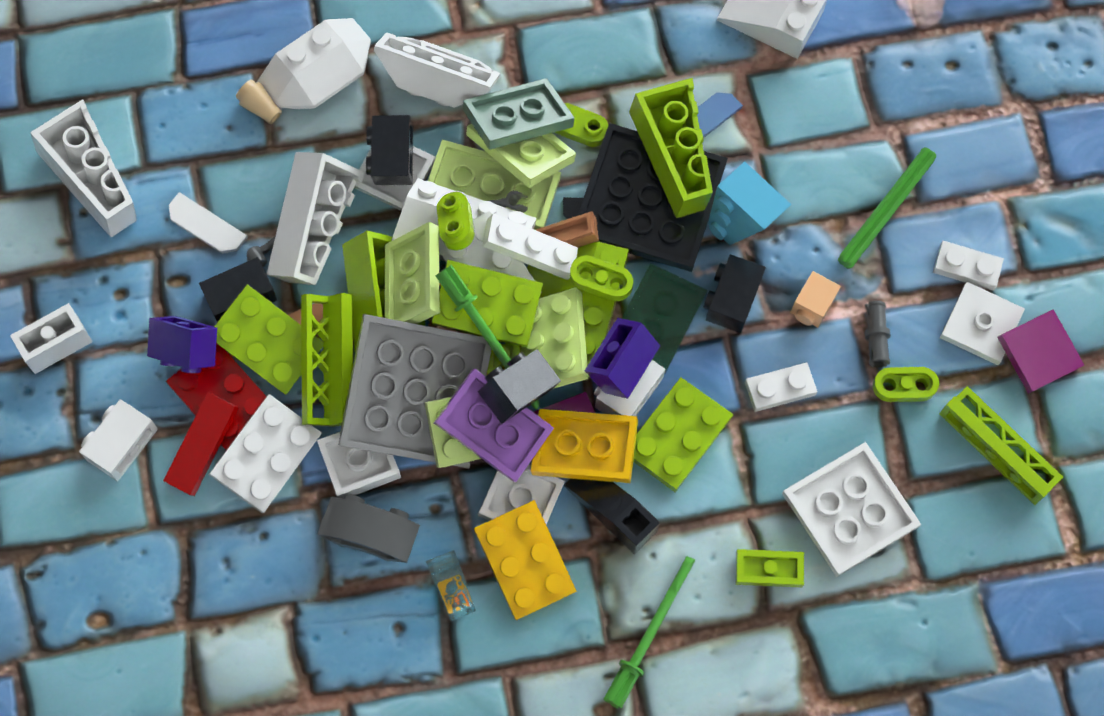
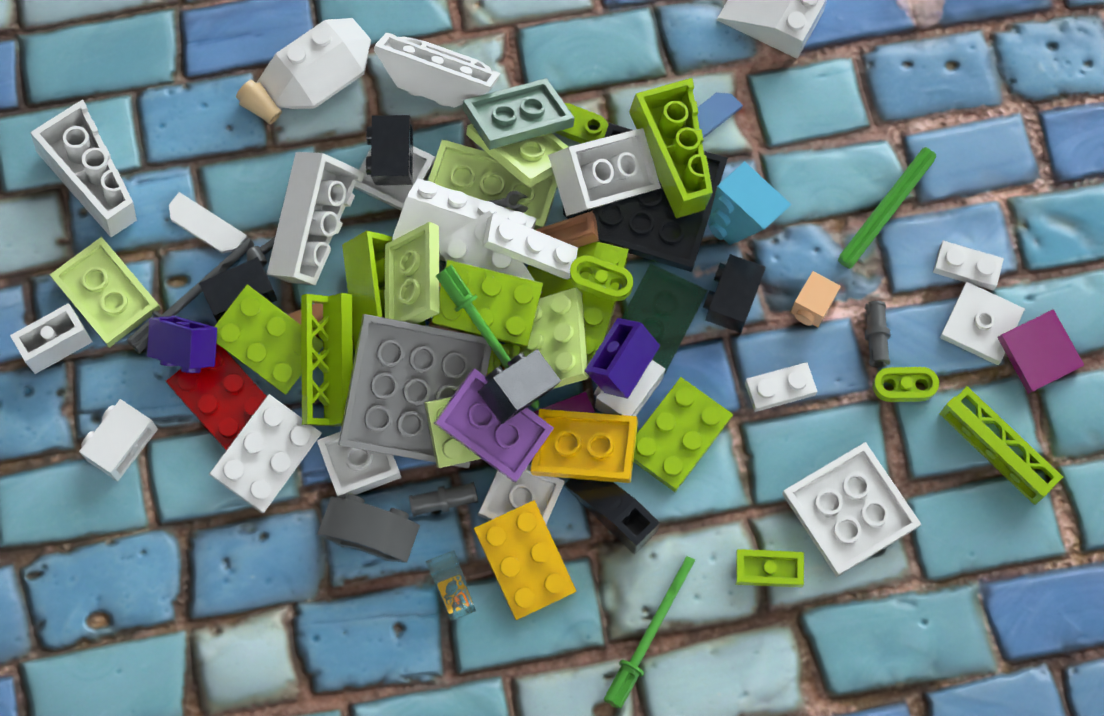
red tile [163,392,239,496] -> none
lime plate [437,192,475,251] -> none
none -> yellowish green plate [50,236,161,348]
none -> dark grey piece [127,238,254,354]
none -> dark grey pin [409,482,478,517]
none -> white slope [548,128,661,216]

